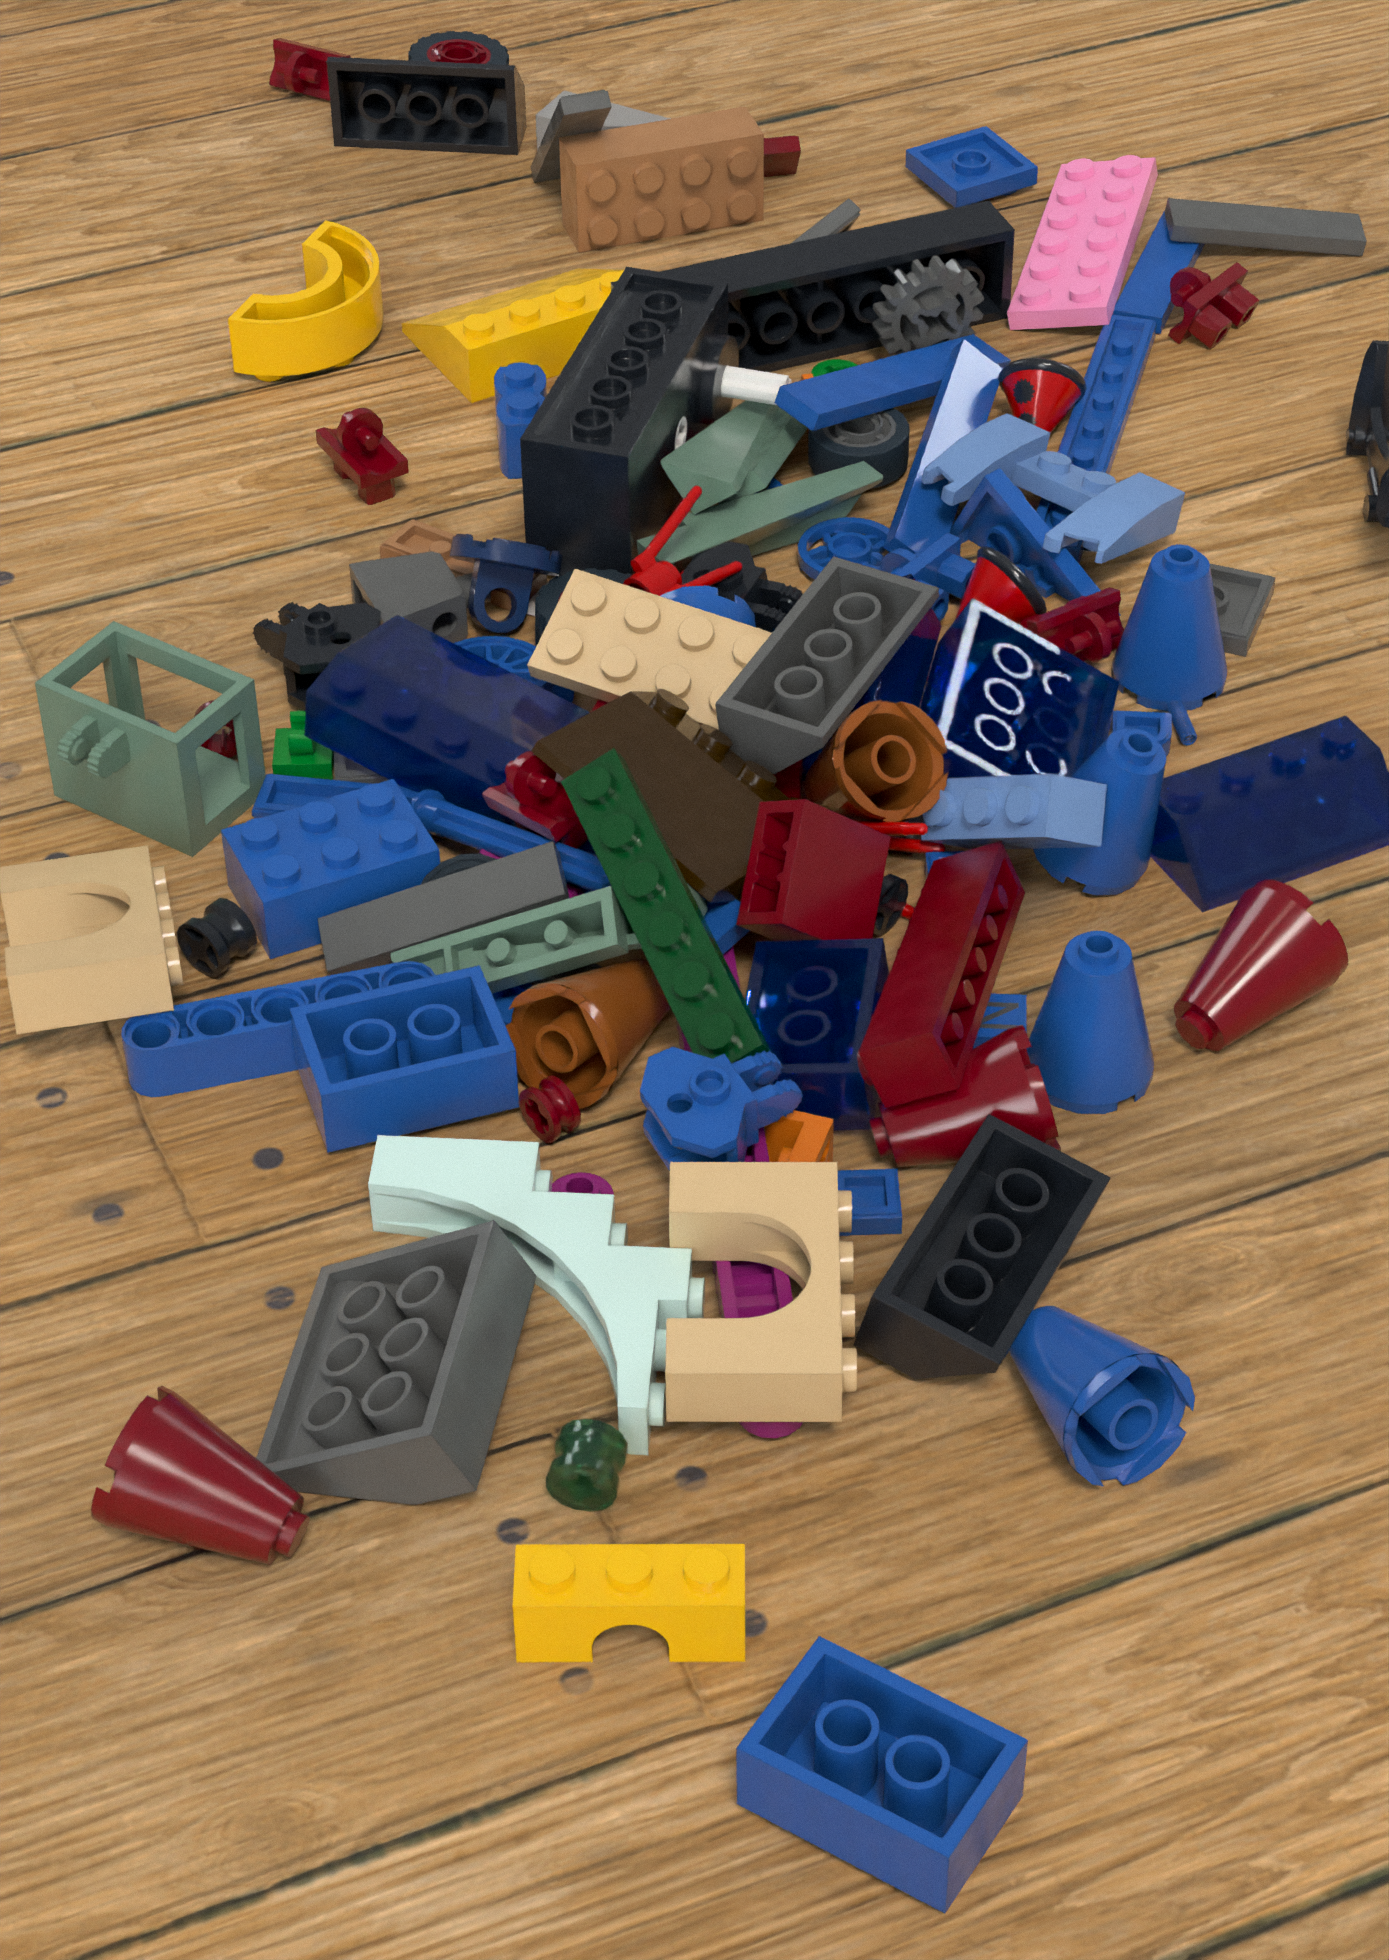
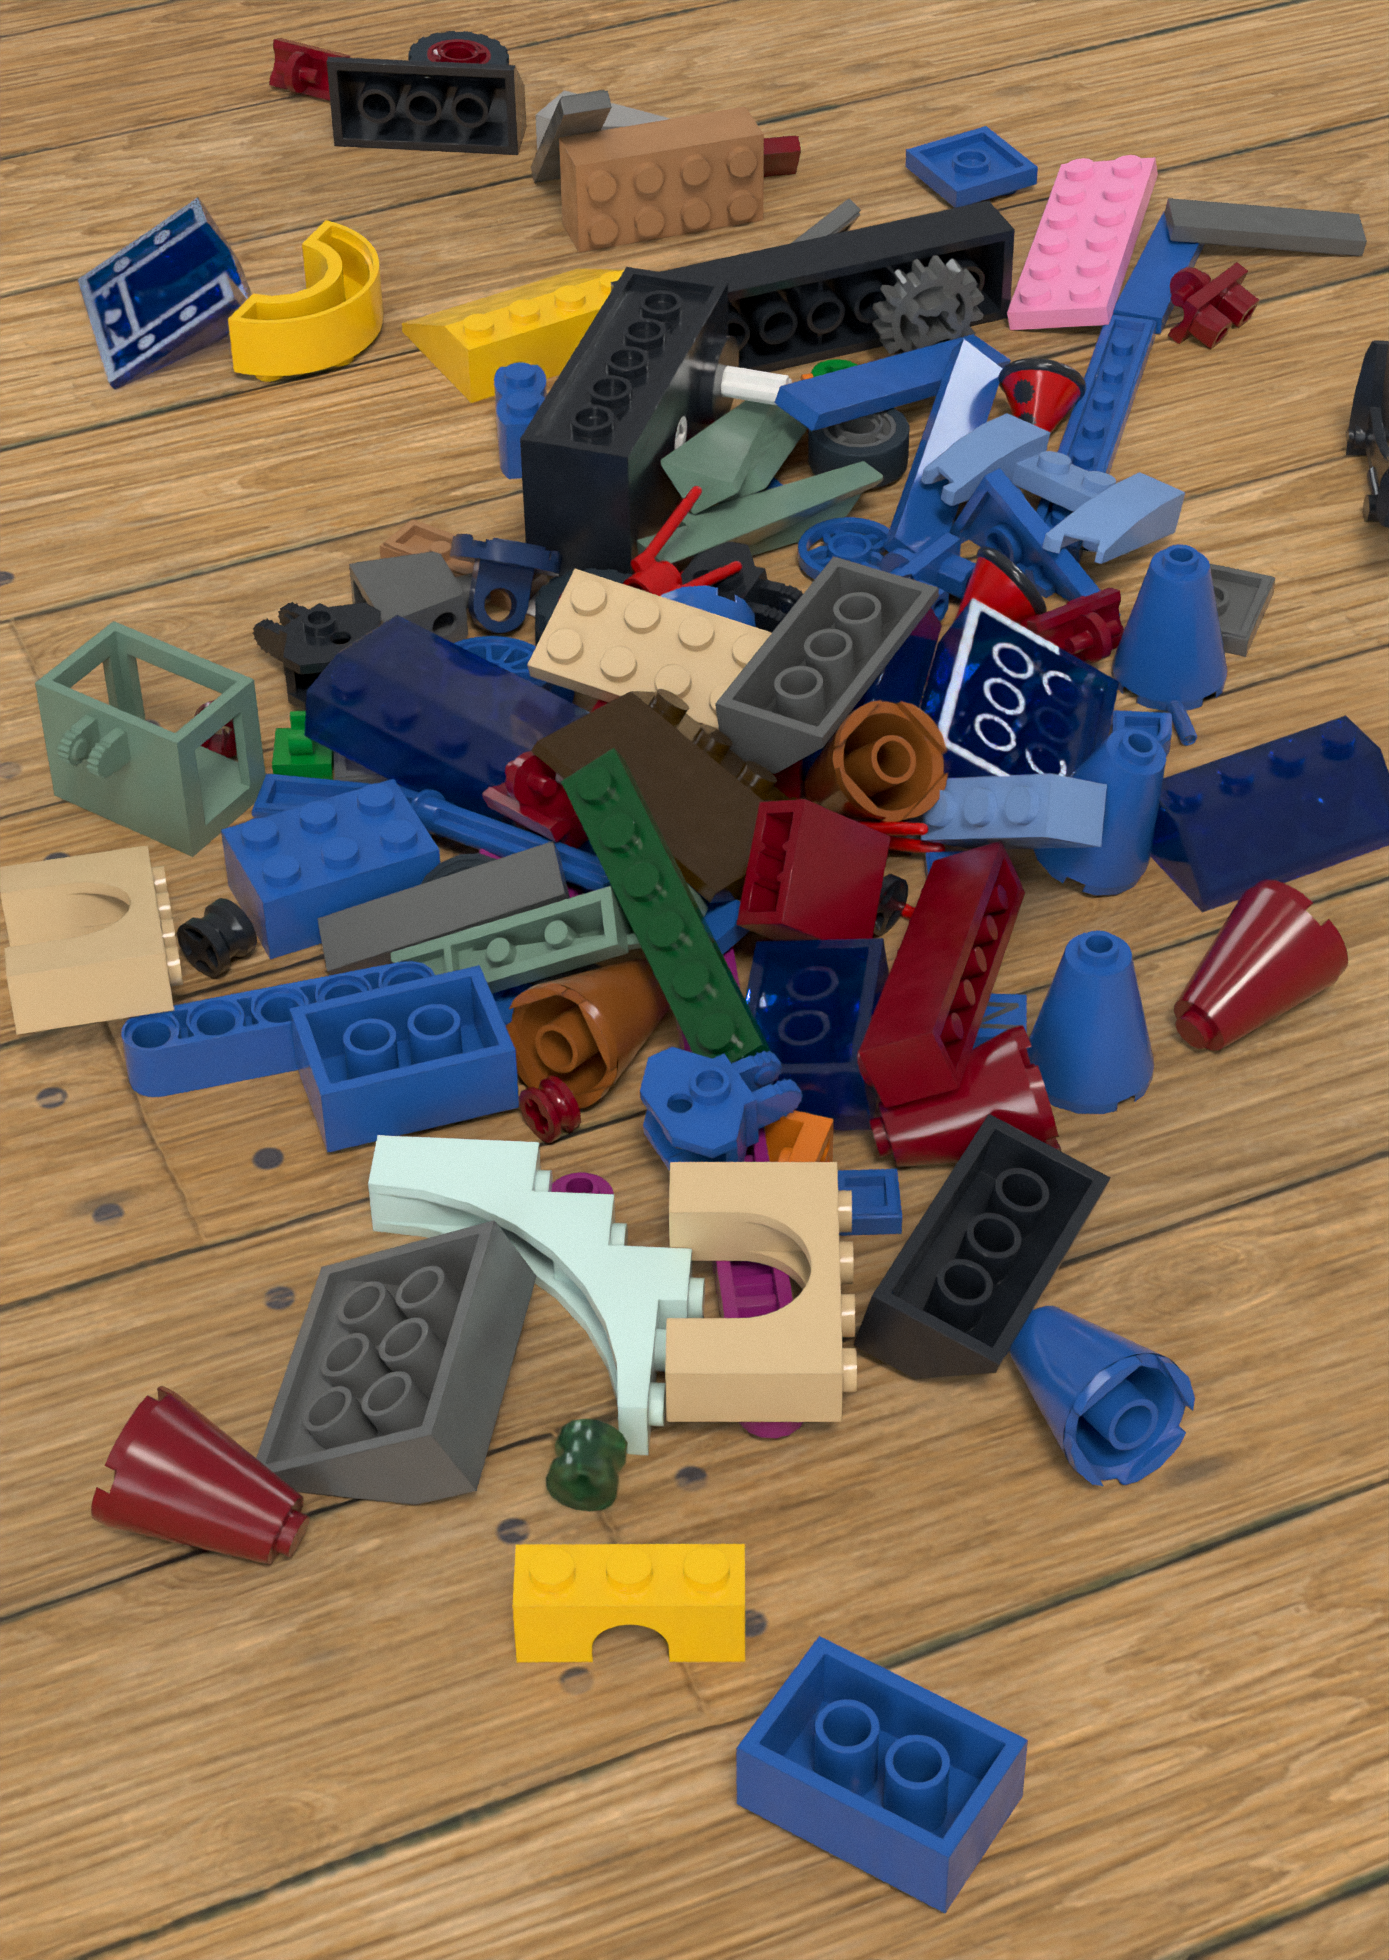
dark red hips [316,408,409,505] -> none
none -> clear blue slope [77,197,252,390]

